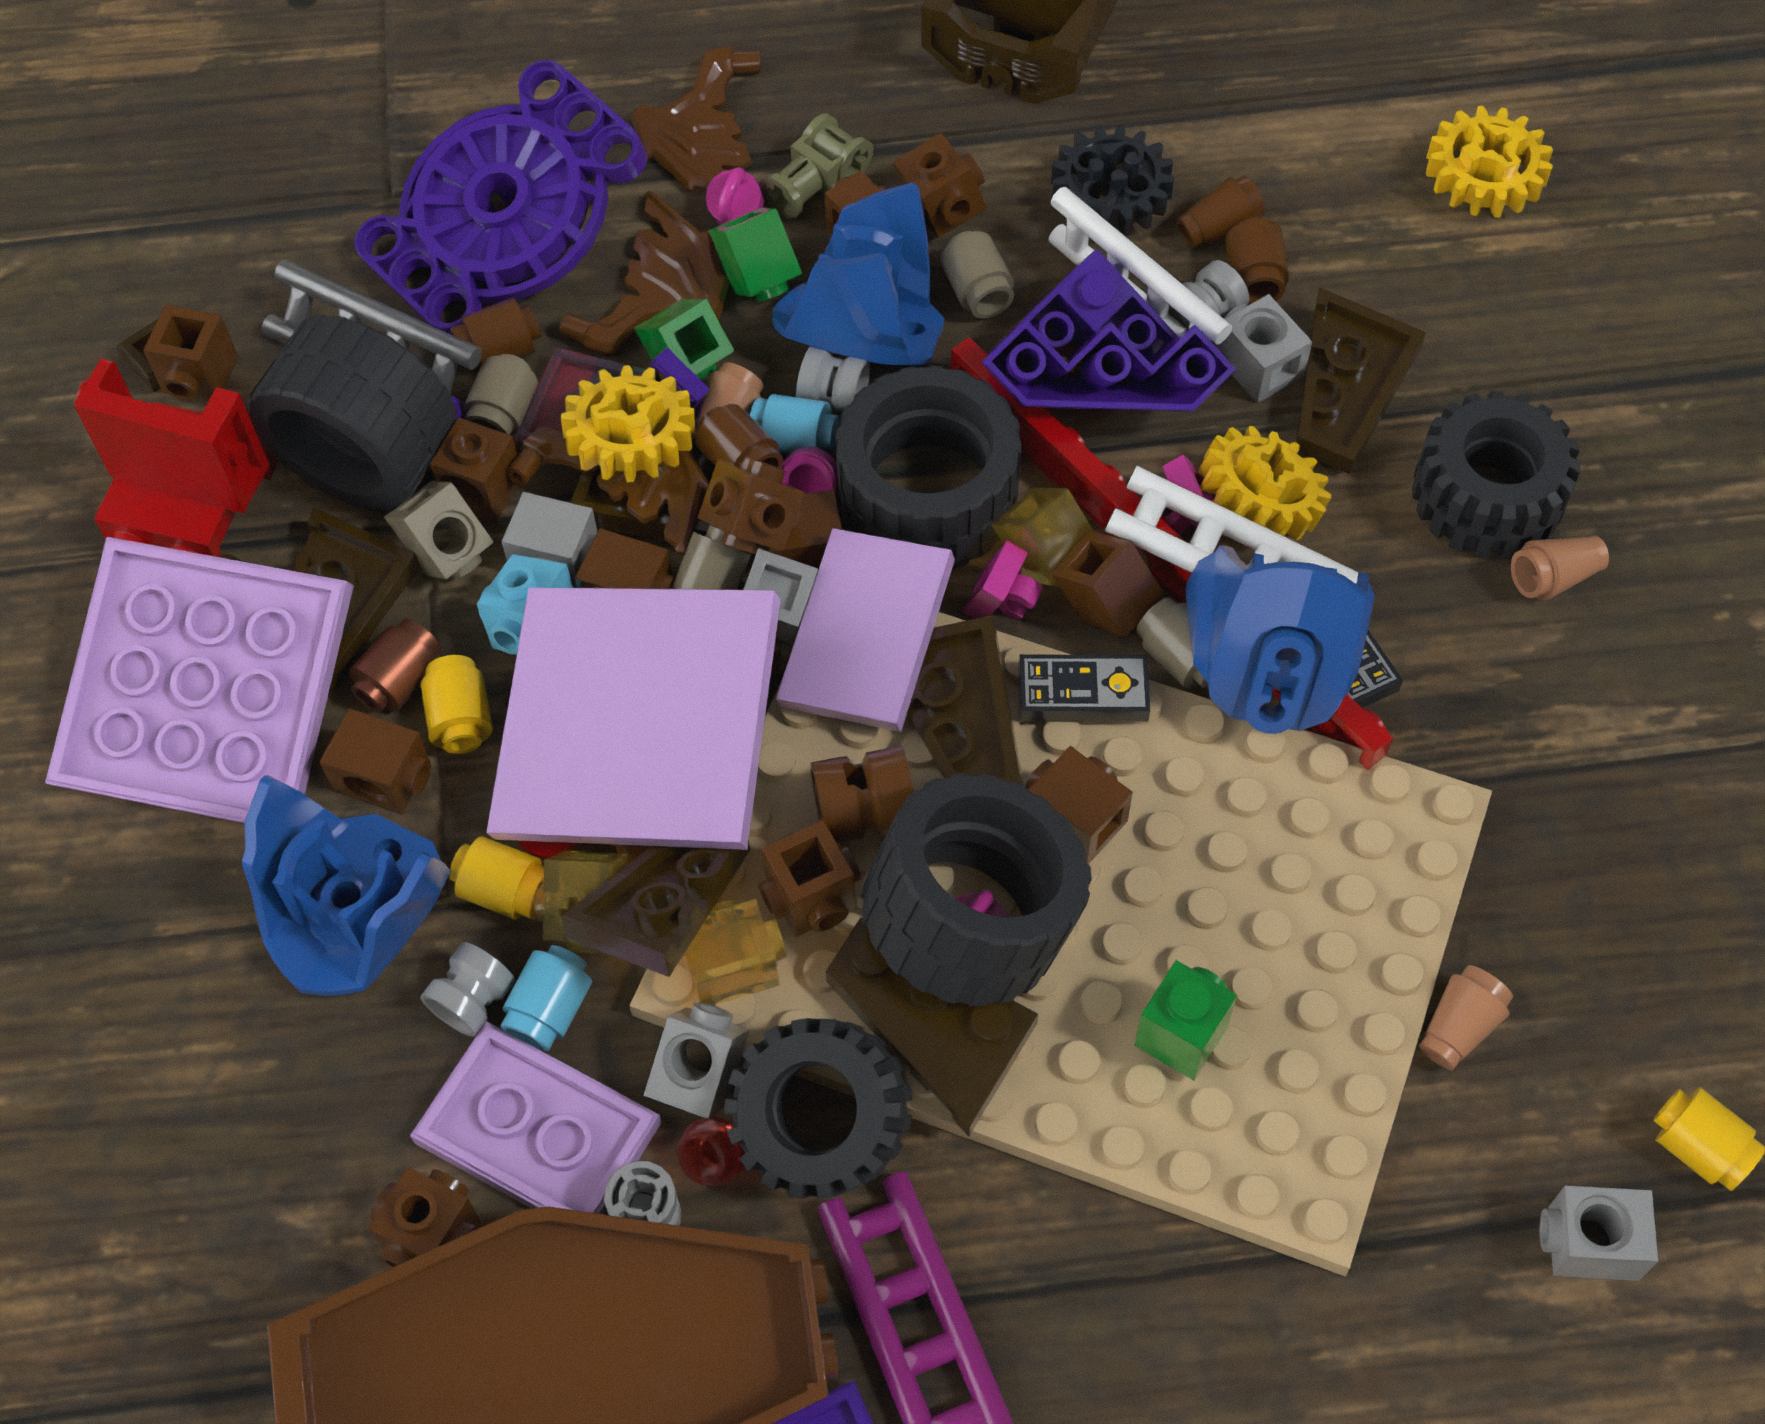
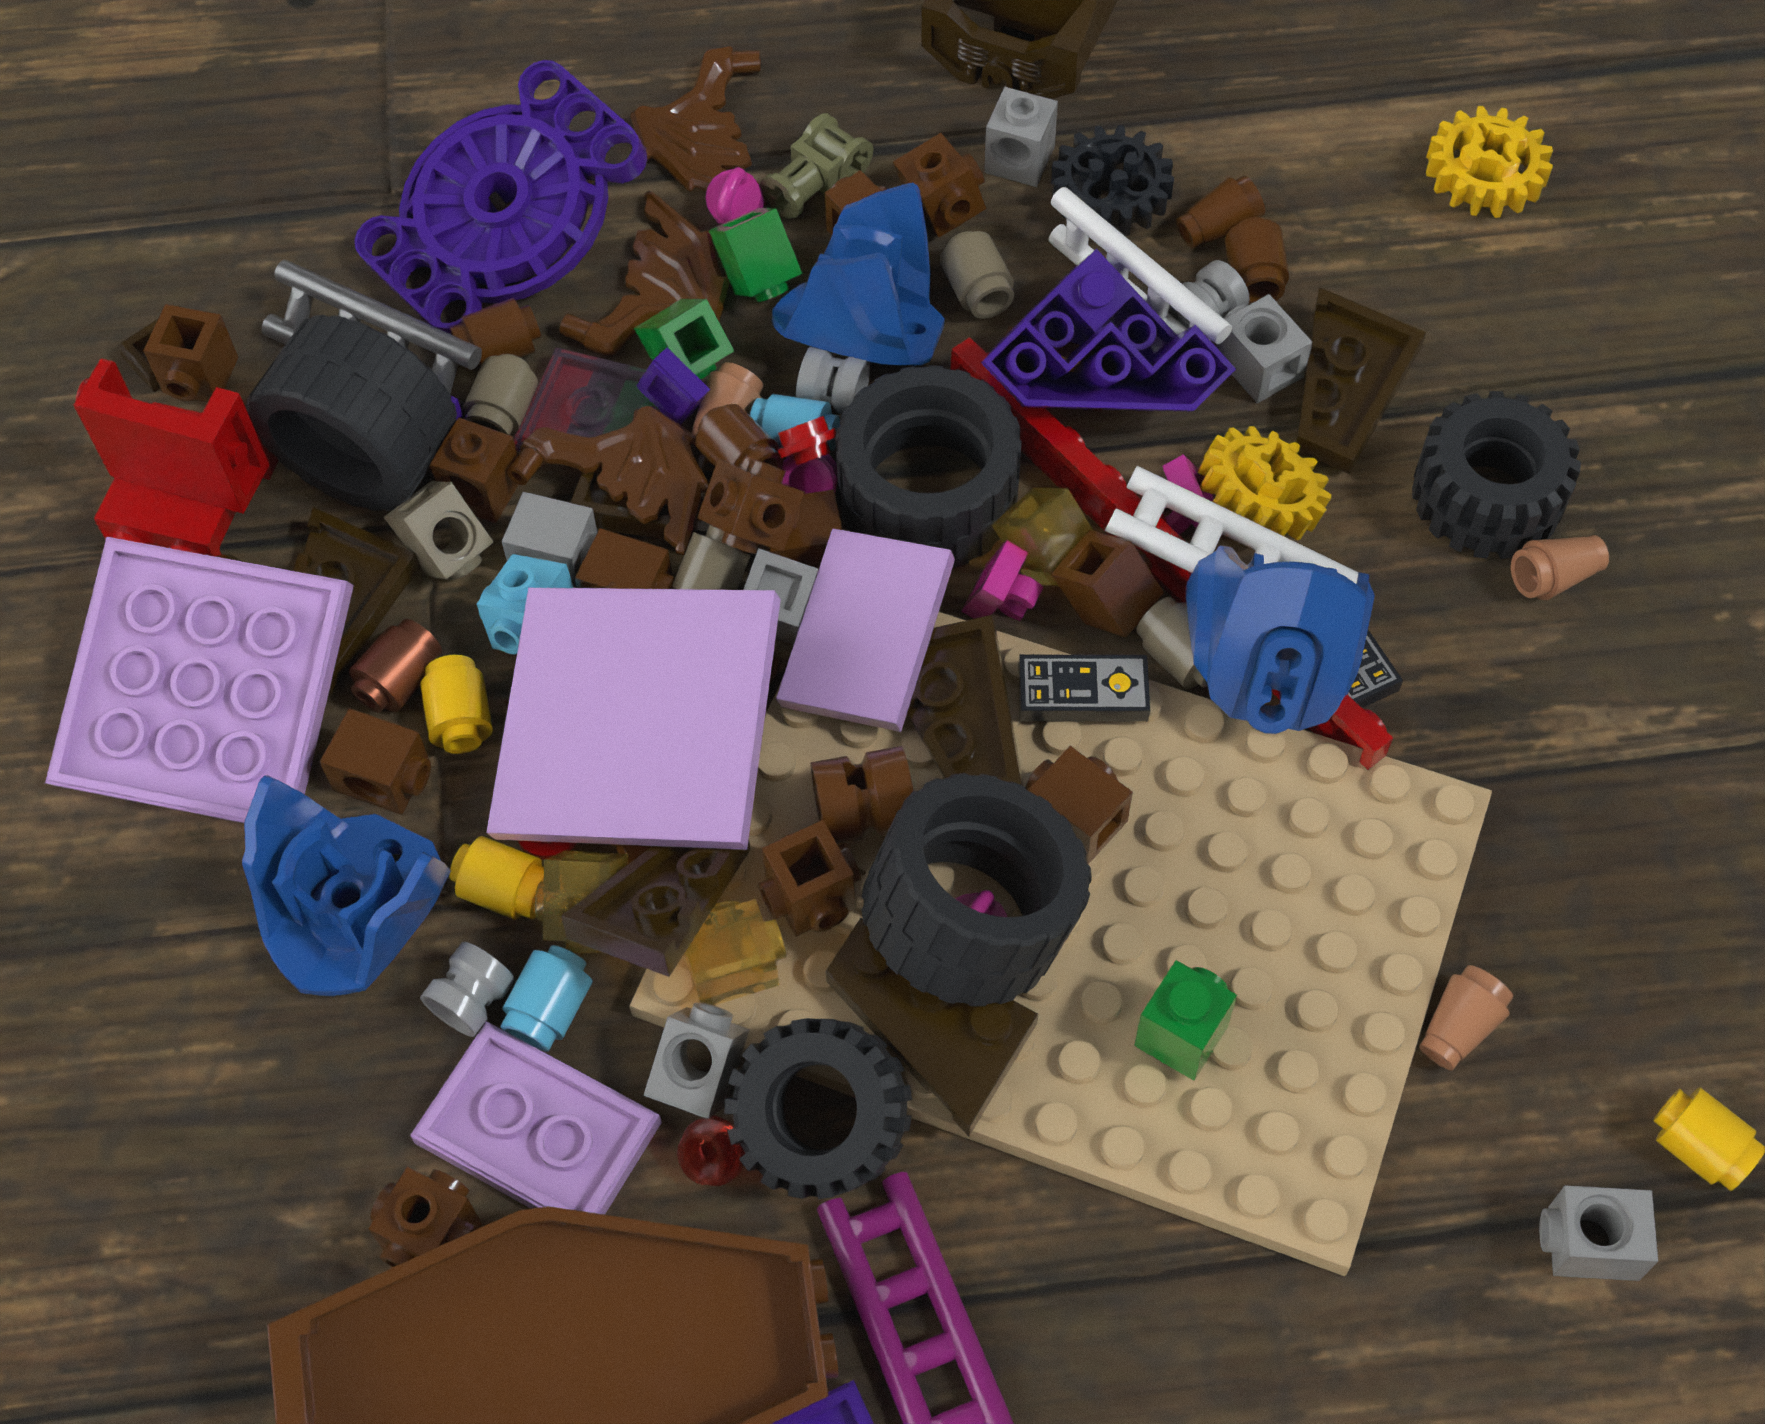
yellow gear [561,365,695,482] -> none
light grey wheel [604,1161,681,1226] -> none
none -> red plate [778,416,836,465]
none -> light grey brick [985,87,1058,187]

